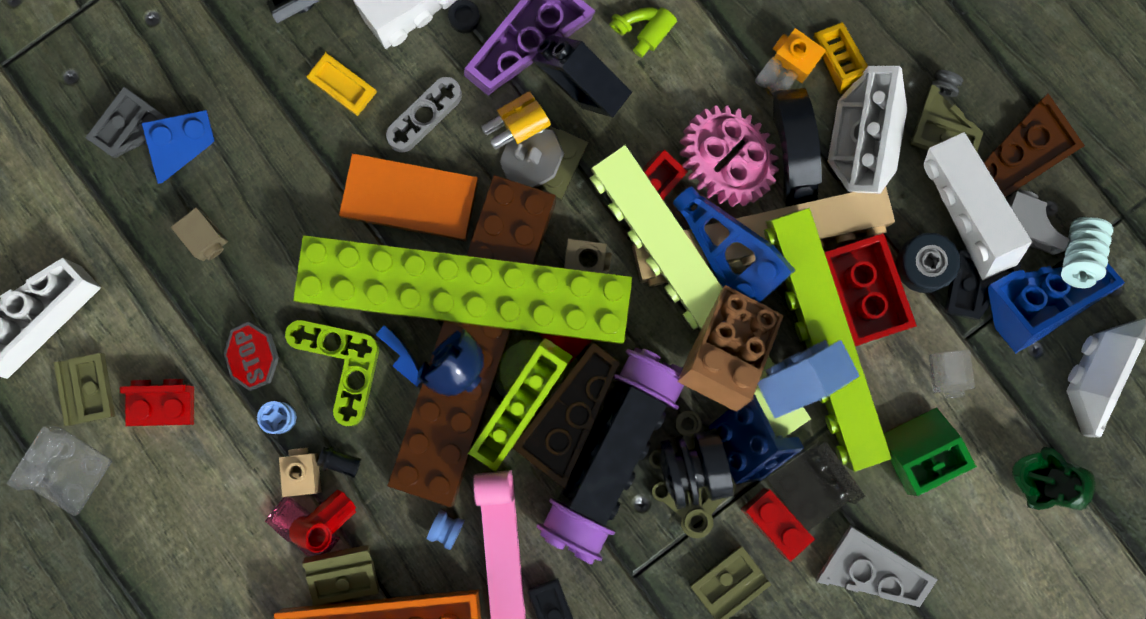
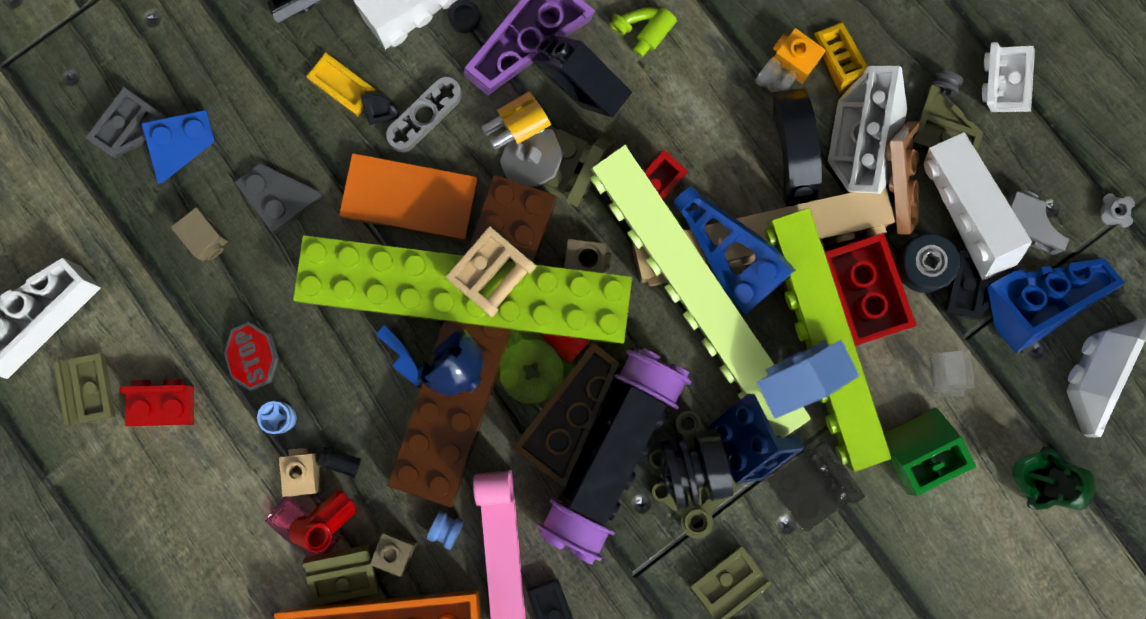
clear bracket [6,426,112,515] -> none
lime beam [285,320,379,426] -> none
lime brick [468,338,573,472] -> none
medium nougat slope [677,285,784,412] -> none
bright pink gear [680,105,779,207] -> none
red brick [741,488,815,562] -> none
light grey wing [816,525,937,607] -> none
reddish brown wing [983,93,1085,197] -> none
light aqua piece [1061,217,1113,289] -> none
none -> dark grey wing [234,163,324,234]
none -> black tile [360,91,400,125]
none -> dark tan brick [370,530,418,577]
none -> tan plate [445,227,536,318]
none -> olive wing [566,133,615,207]
none -> medium nougat wing [886,121,920,234]
none -> white bracket [982,42,1035,112]
none -> light grey plate [1100,194,1135,228]

